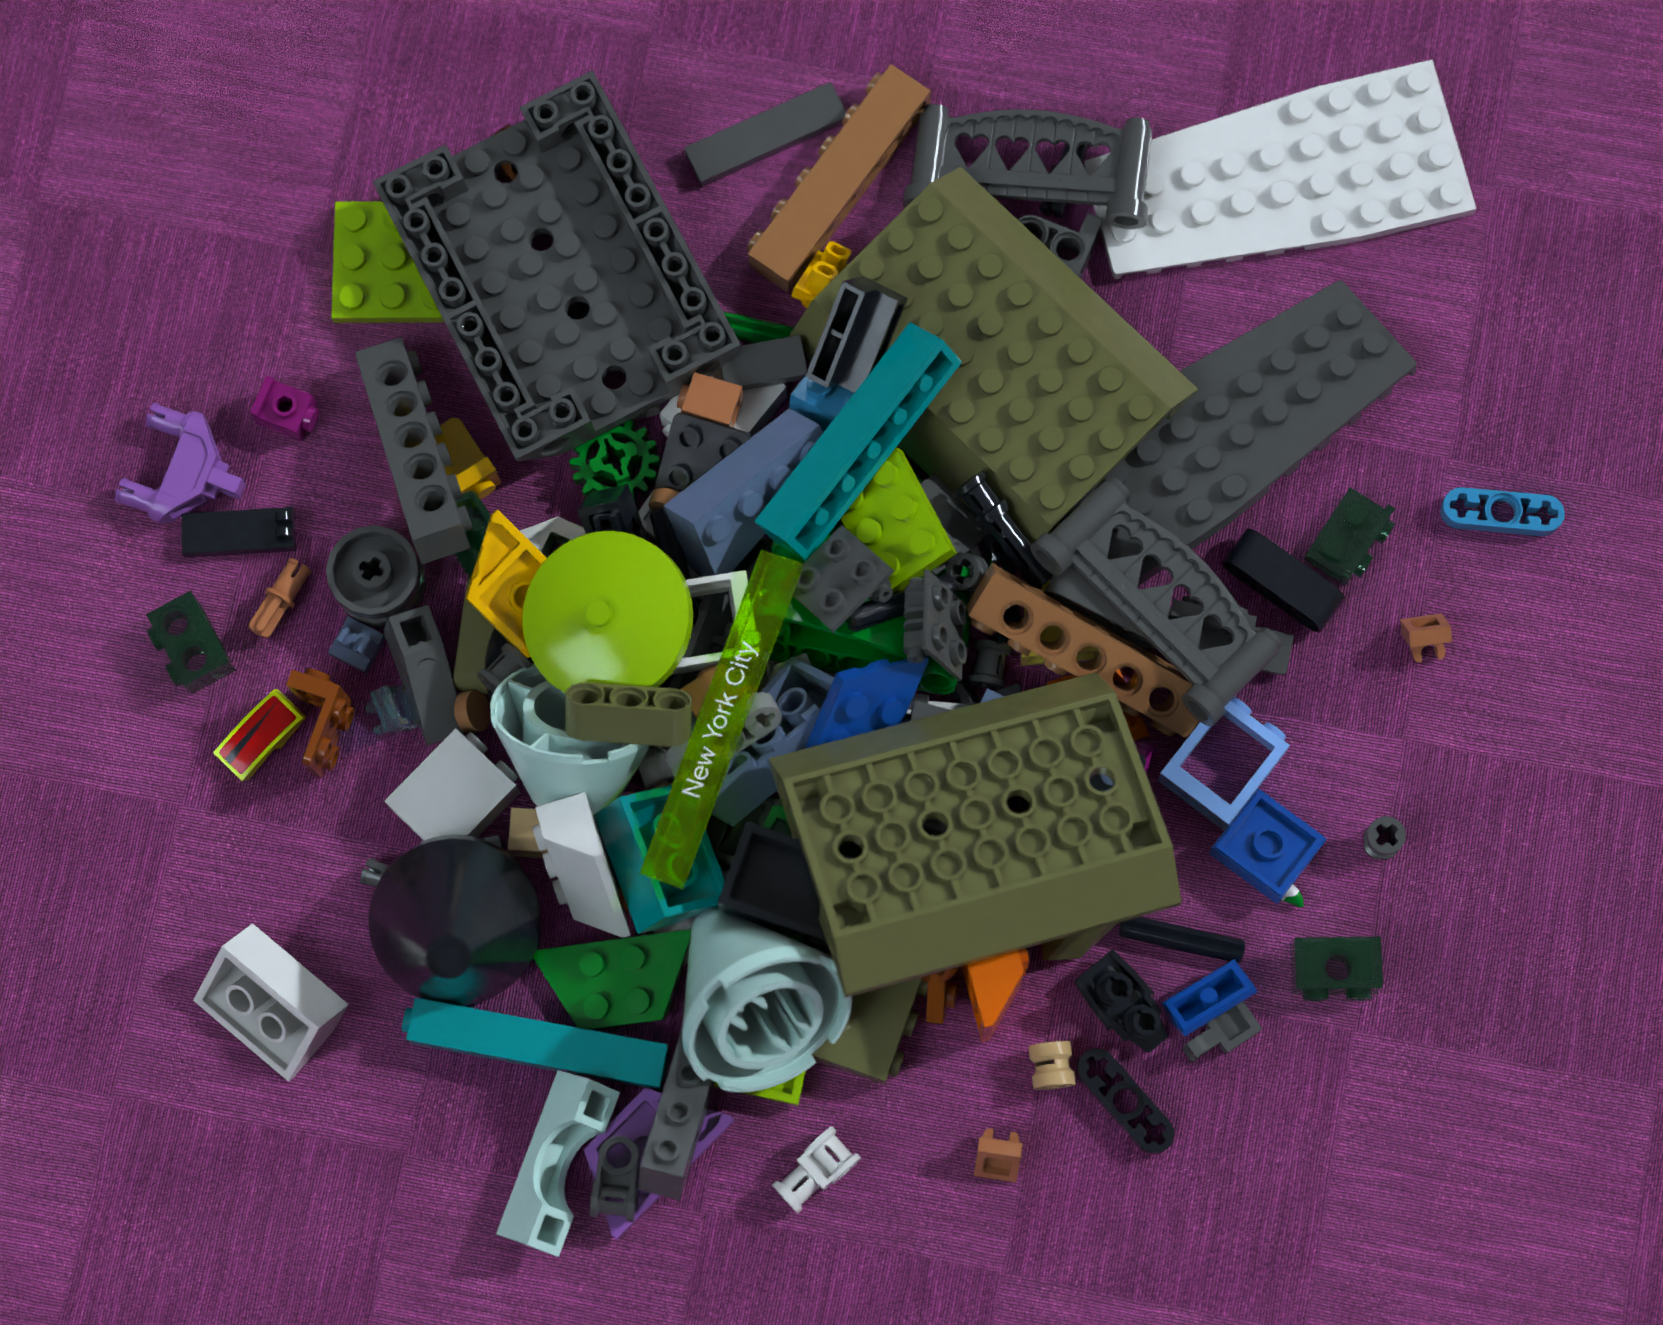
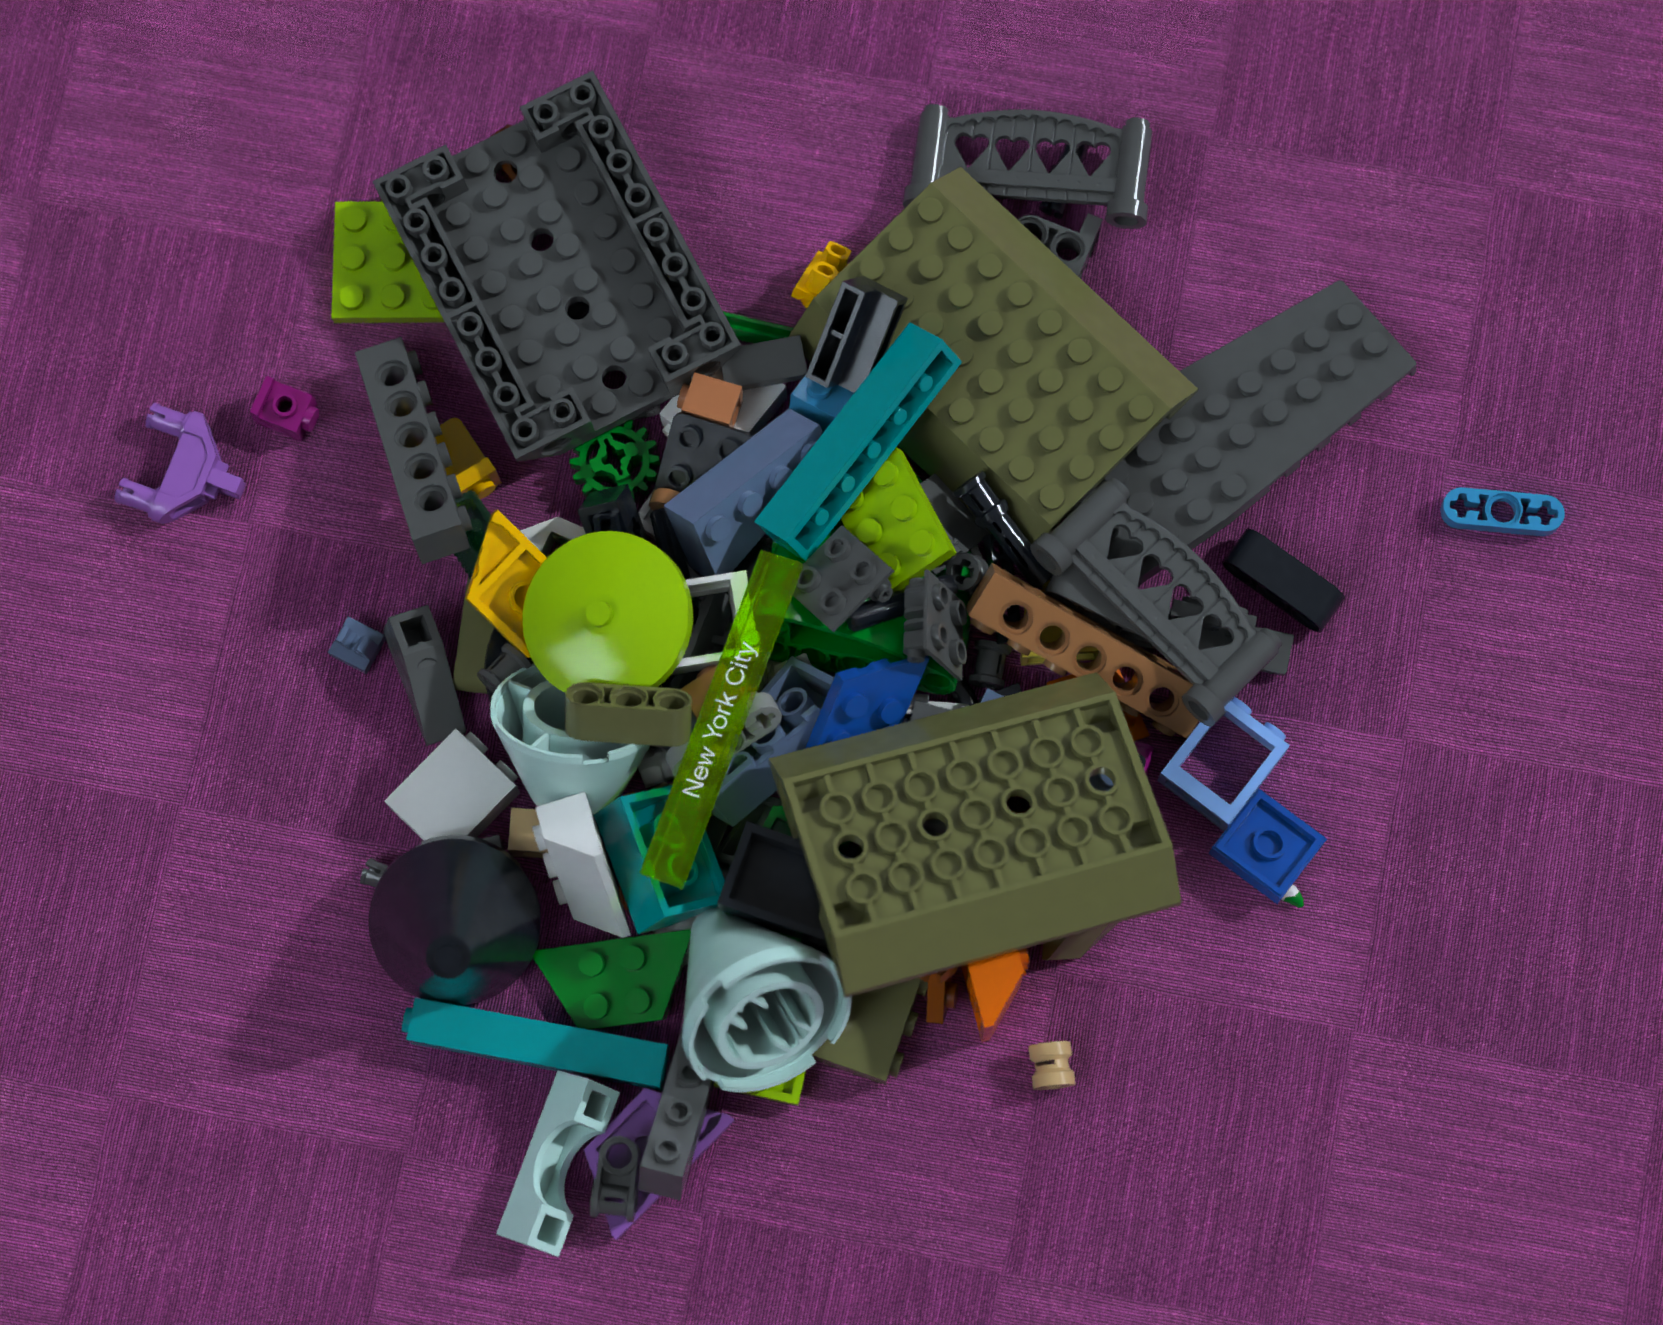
clear green brick [146,590,236,694] -> none
black hinge [181,507,297,558] -> none
white slope [193,923,349,1082] -> none
slope [213,689,306,781] -> none
nougat axle [248,558,312,639] -> none
dark orange bracket [286,668,355,778] -> none
dark grey wheel [326,525,426,628] -> none
clear light blue tile [365,686,419,734] -> none
medium nougat tile [454,689,491,733] -> none
dark grey tile [684,82,846,187] -> none
medium nougat brick [747,64,931,294] -> none
white connector [772,1126,861,1214] -> none
nougat tile [974,1128,1023,1182] -> none
black connector [1073,949,1168,1053] -> none
black beam [1077,1048,1174,1155] -> none
white wing [1084,60,1476,279] -> none
black axle [1119,917,1245,963] -> none
blue slope [1162,959,1258,1037] -> none
dark grey plate [1182,1002,1262,1063] -> none
clear green brick [1290,937,1383,1002] -> none
clear green bracket [1304,487,1396,585] -> none
dark grey bush [1363,816,1406,860] -> none
nougat tile [1400,613,1452,663] -> none

